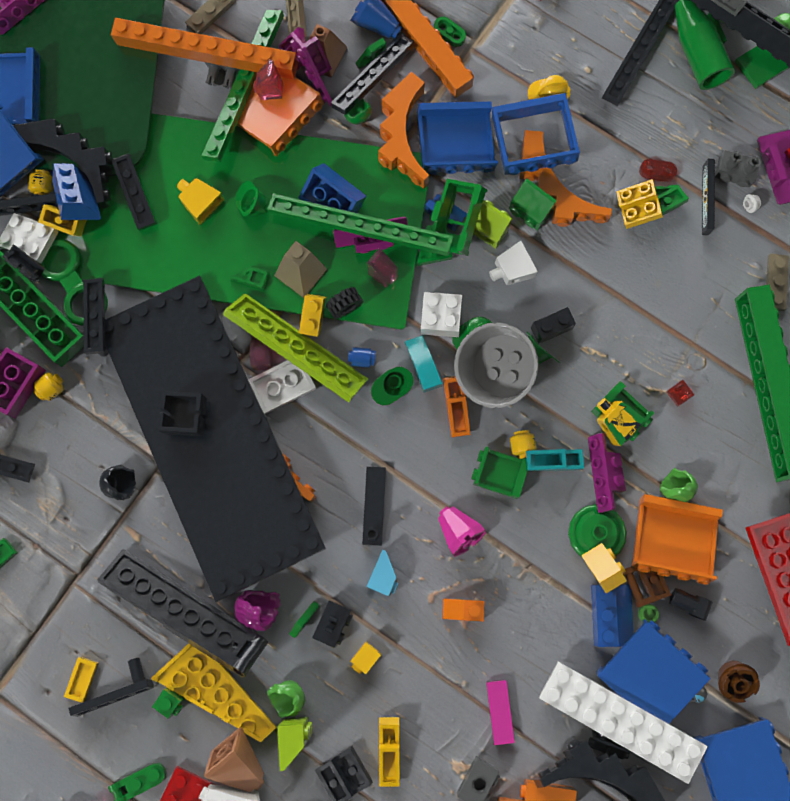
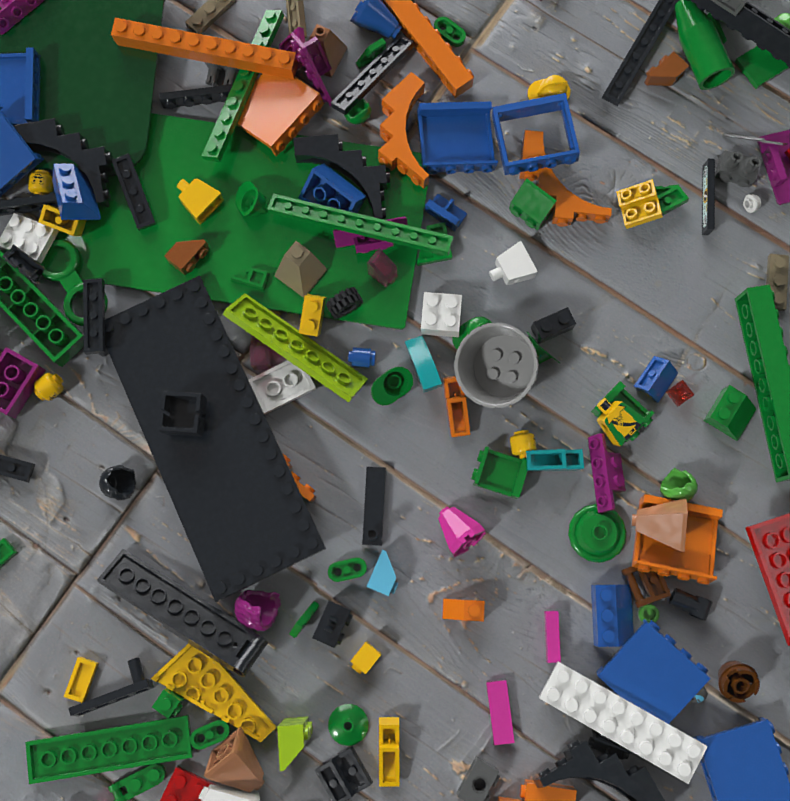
clear pink slope [253,60,283,100] -> none
bright green hair [267,680,305,719] -> none
green piece [431,179,488,256] -> none
lime slope [473,200,512,249] -> none
yellow brick [581,543,627,593] -> none
clear red plate [639,159,677,182] -> none
none -> green plate [25,715,194,784]
none -> black plate [159,84,232,109]
none -> dark orange slope [164,239,209,275]
none -> green plate [190,719,231,750]
none -> black arch [293,134,390,219]
none -> green plate [328,558,367,582]
none -> green dish [328,704,369,746]
none -> dark pink piece [544,611,561,663]
none -> nougat slope [632,499,688,552]
none -> blue panel [634,356,678,403]
none -> dark orange slope [644,51,689,86]
none -> green slope [703,385,756,441]
none -> dark grey piece [722,133,788,145]

